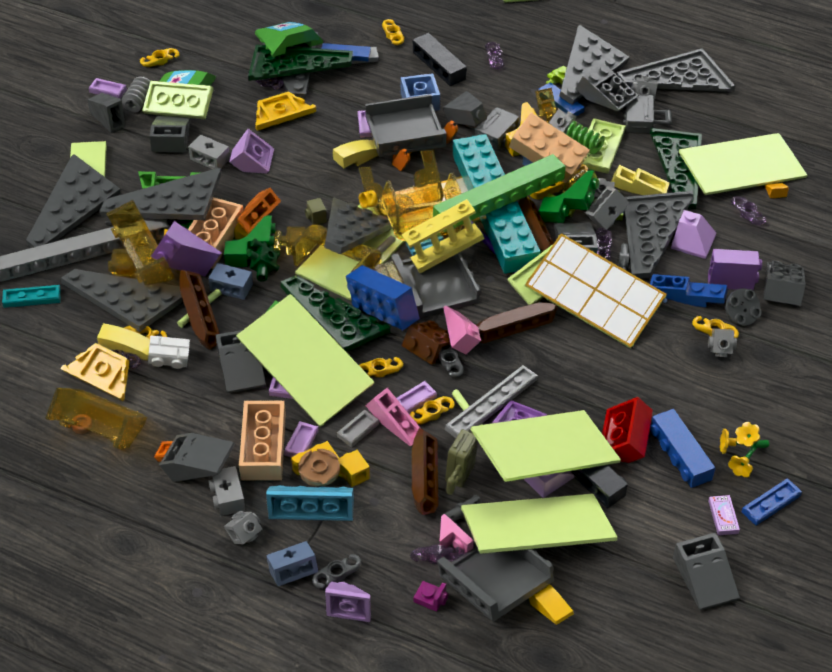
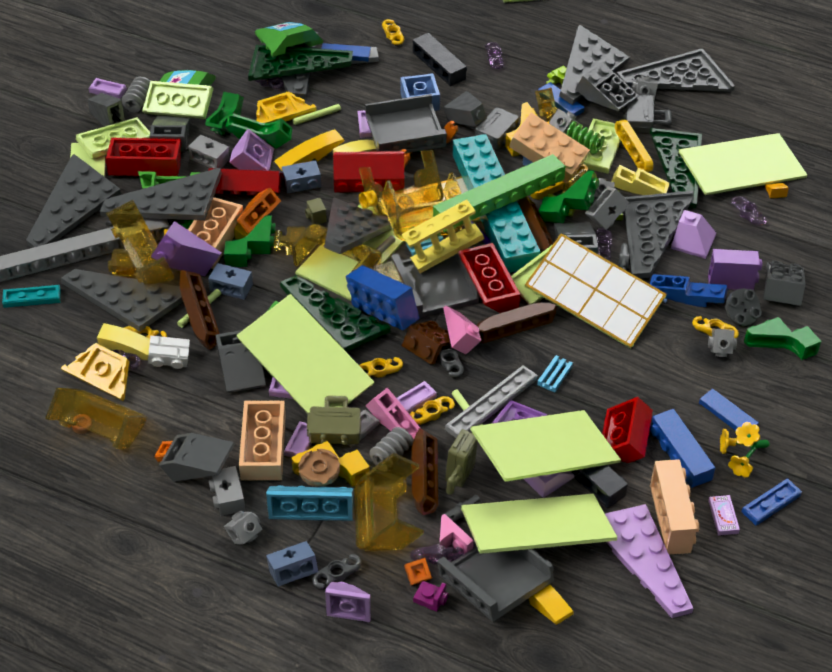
yellow piece [140,48,180,67] -> none
dark green piece [248,238,280,282] -> none
dark grey slope [673,533,740,611] -> none
none -> yellowish green tile [76,117,150,159]
none -> red slope [106,138,181,176]
none -> green arch [205,92,244,136]
none -> red slope [208,168,283,195]
none -> green arch [226,114,293,149]
none -> yellow slope [274,129,345,171]
none -> sand blue brick [282,161,321,193]
none -> yellowish green bar [292,104,341,125]
none -> olive piece [307,396,361,445]
none -> red slope [333,151,404,192]
none -> clear yellow windscreen [354,453,424,551]
none -> light grey piece [370,427,414,470]
none -> orange tile [404,558,432,586]
none -> red slope [458,243,520,313]
none -> medium azure tile [538,355,573,393]
none -> lavender wing [605,504,693,618]
none -> yellow beam [615,120,653,172]
none -> light nougat brick [650,460,699,555]
none -> tile [699,389,759,431]
none -> green arch [744,317,821,360]

